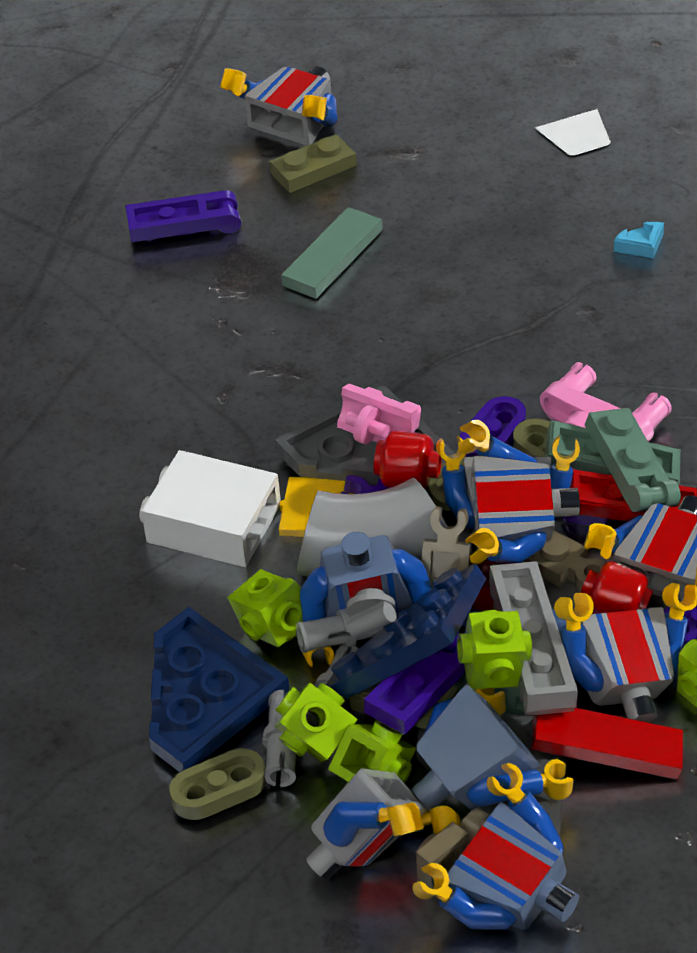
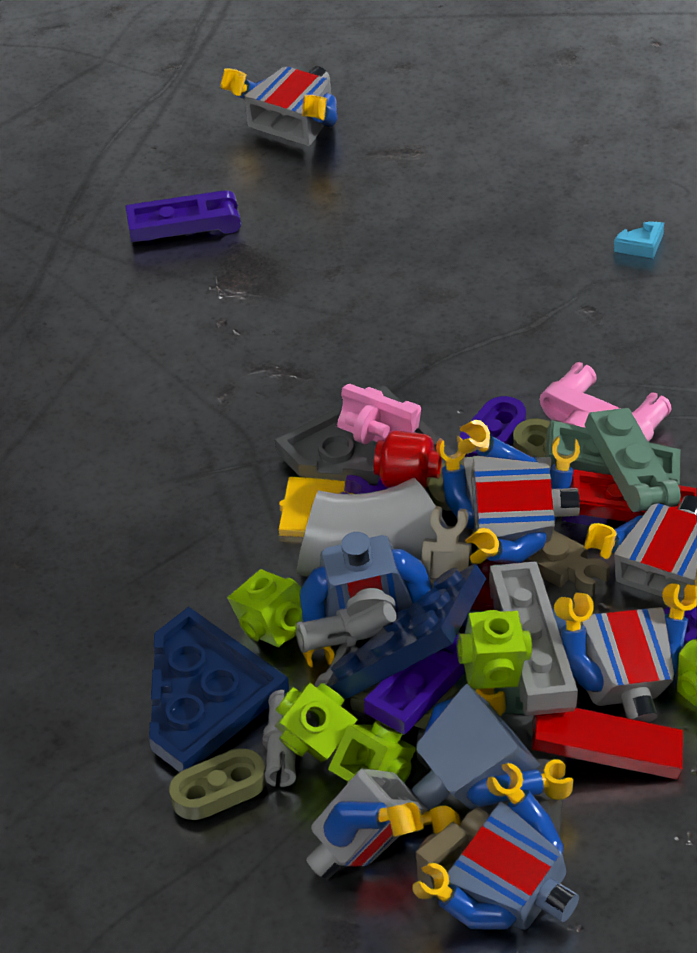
white brick [139,450,281,567] -> none
olive plate [269,134,357,193] -> none
sand green tile [281,207,383,299] -> none
white sticker [535,109,610,156] -> none
red head [580,561,654,614] -> none

